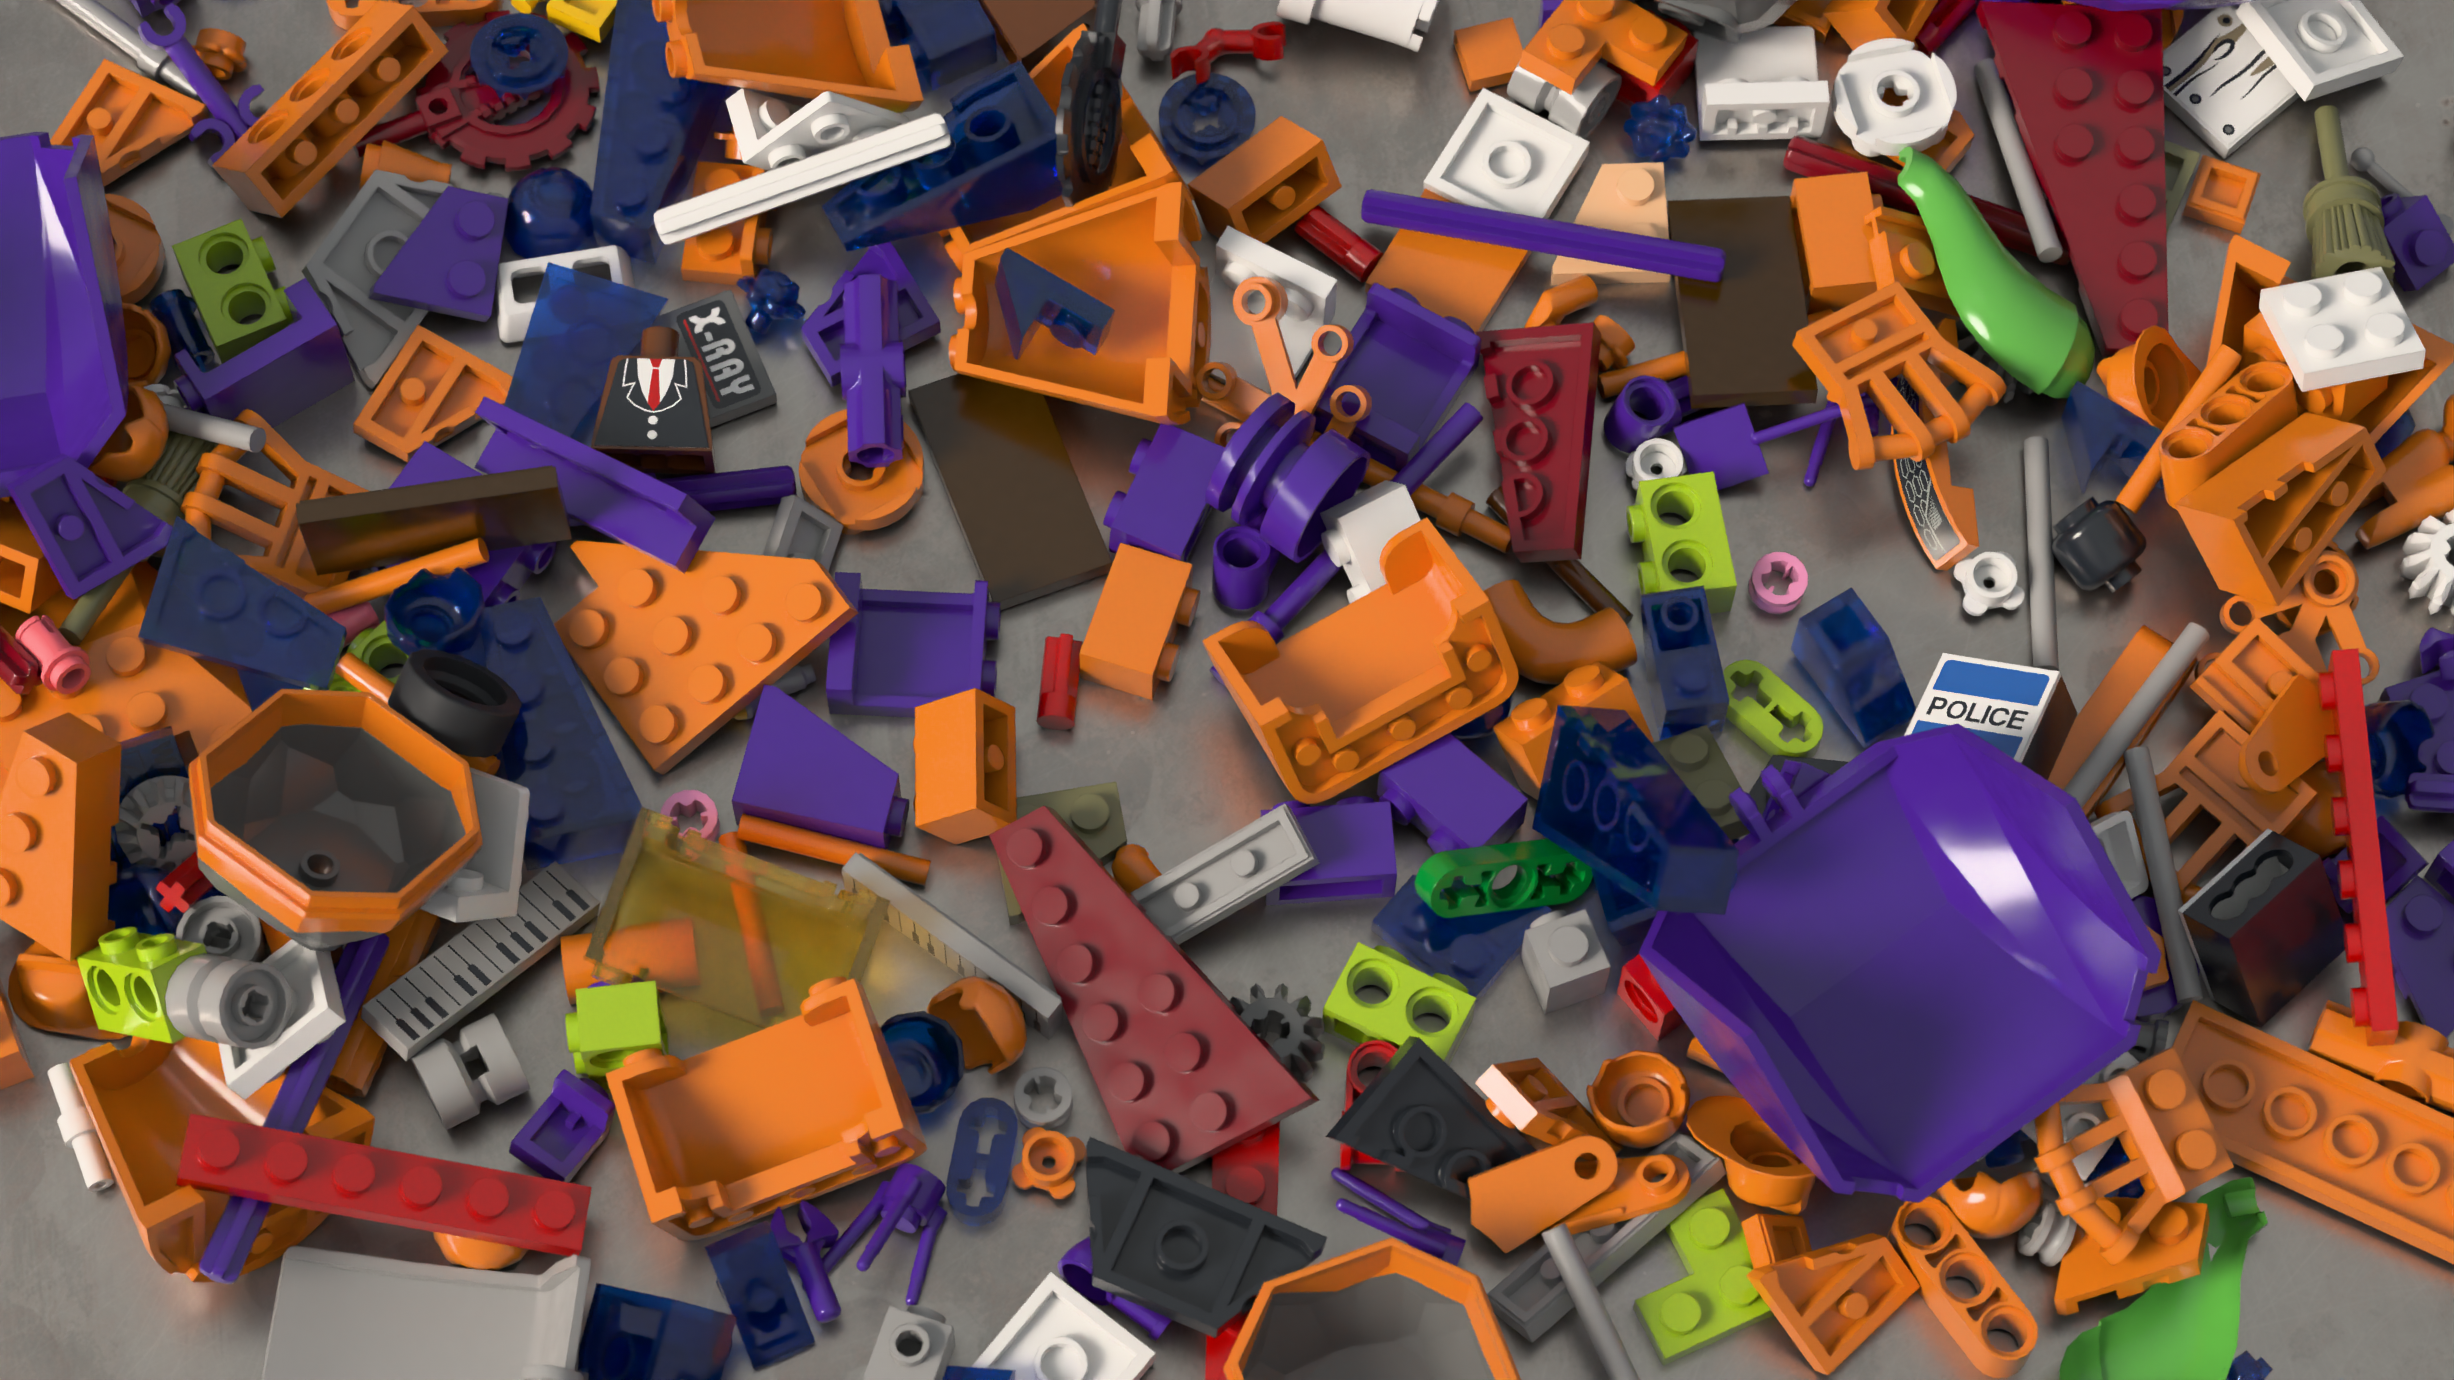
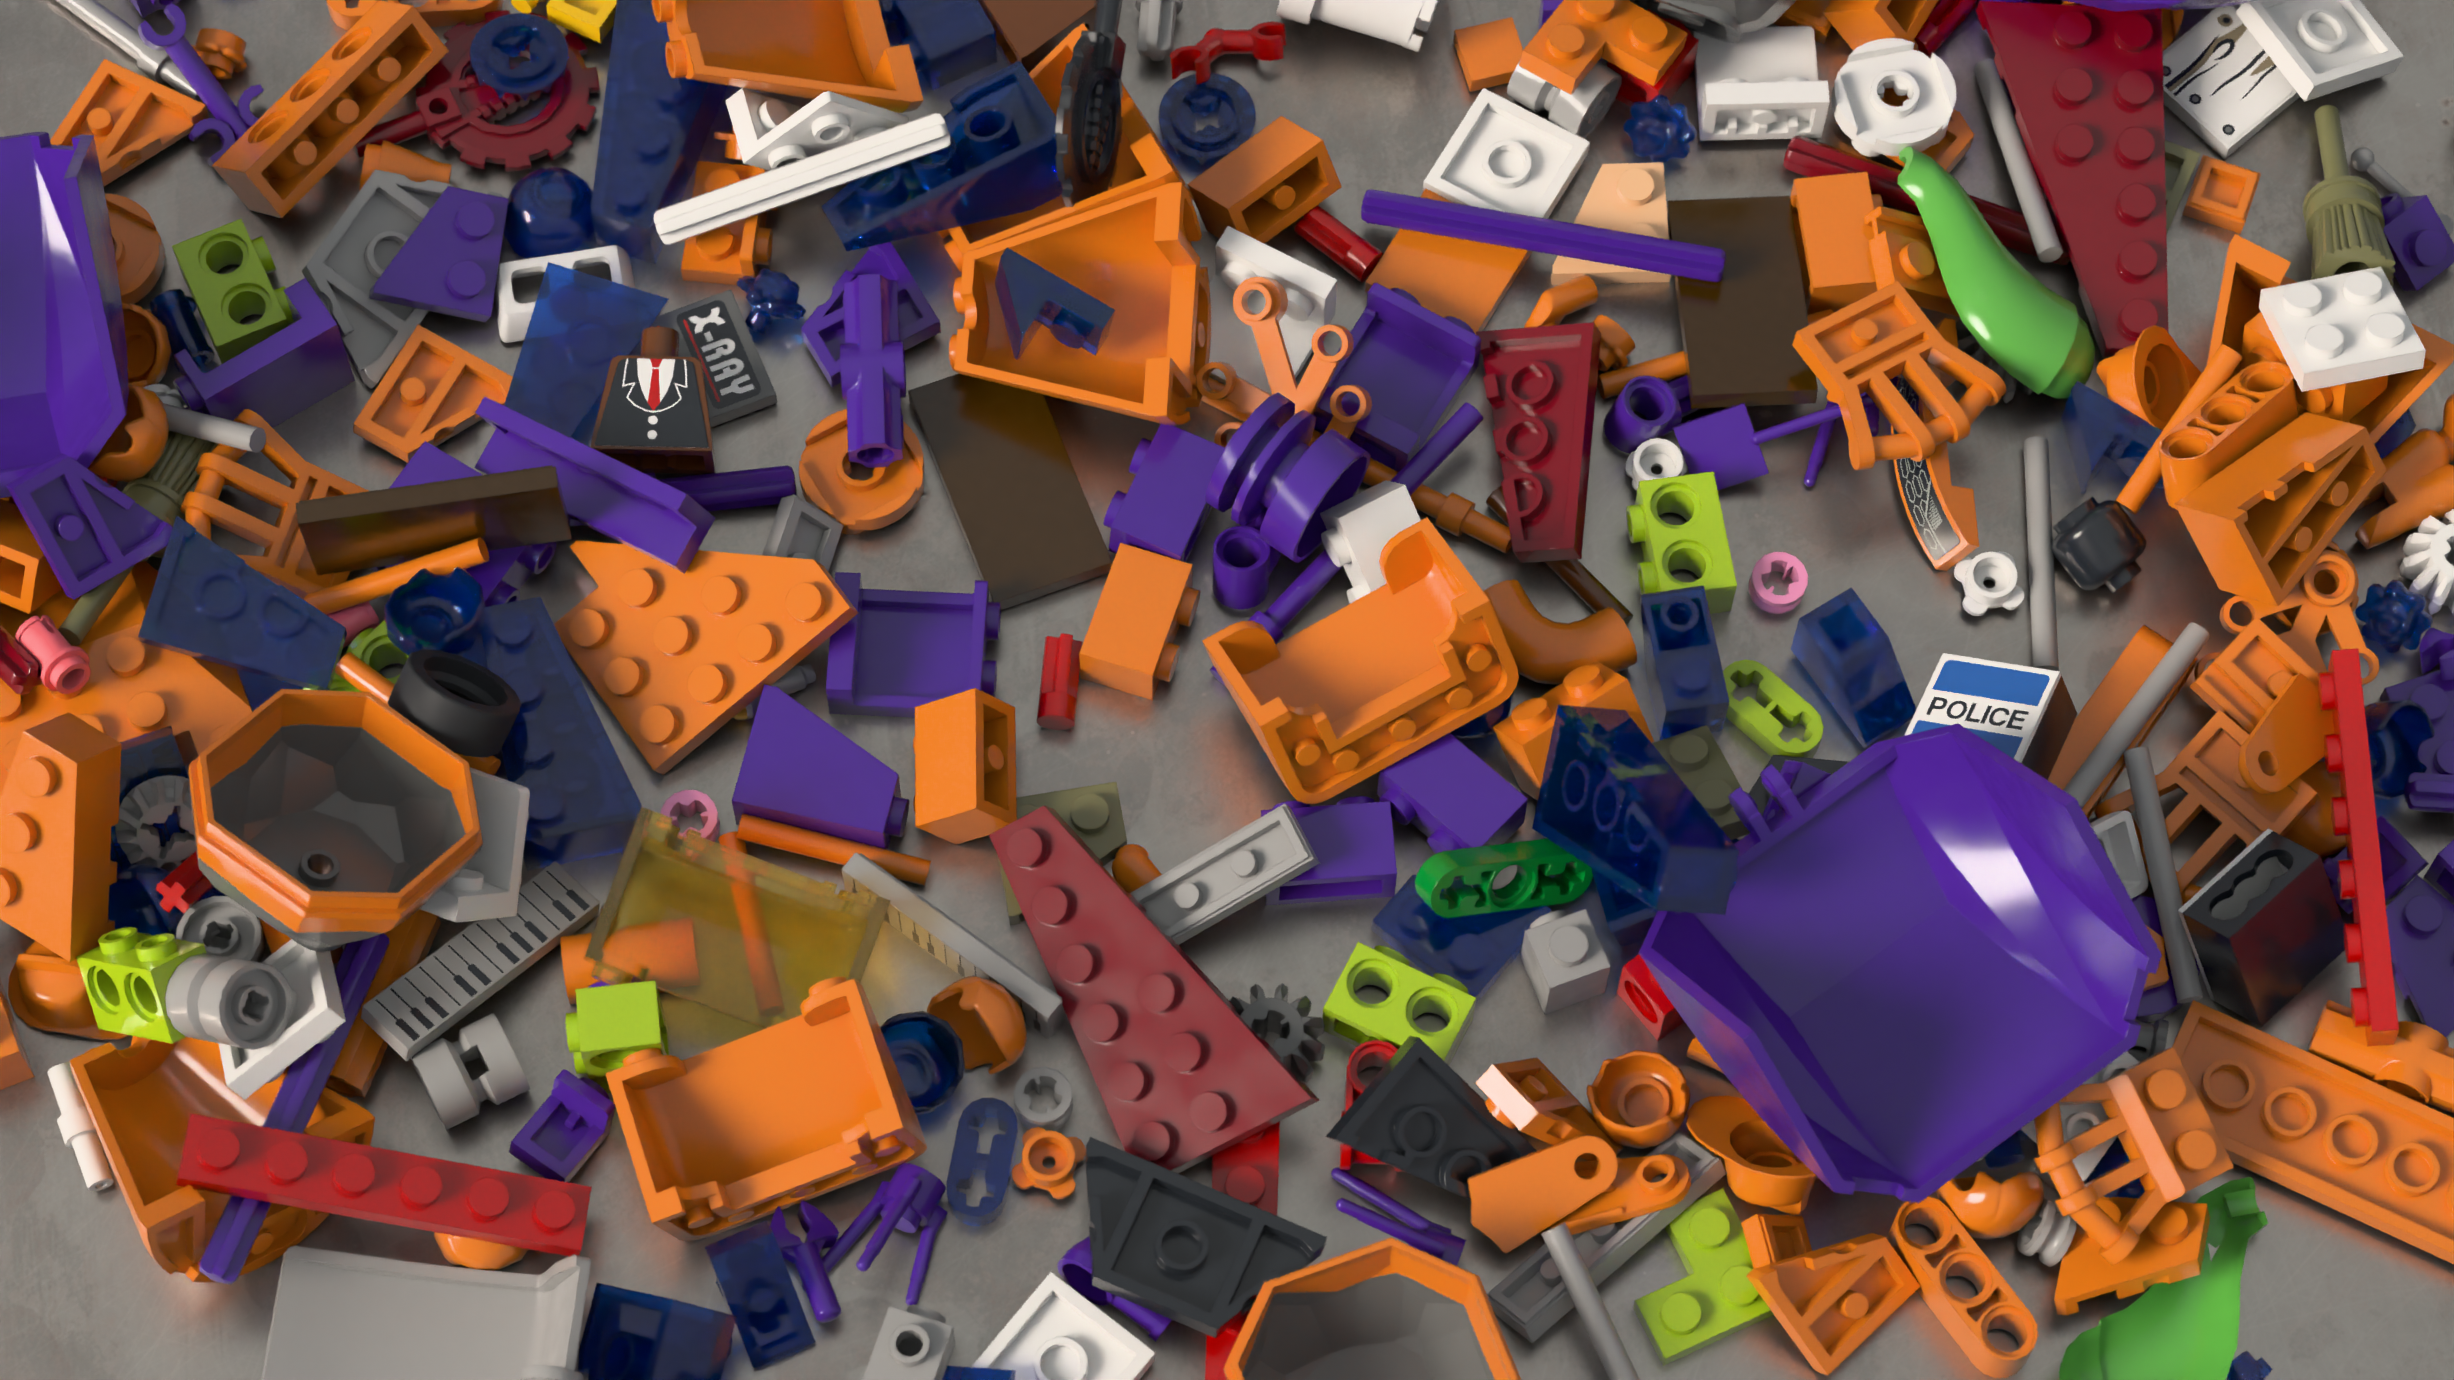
none -> clear blue plant [2355,580,2433,654]

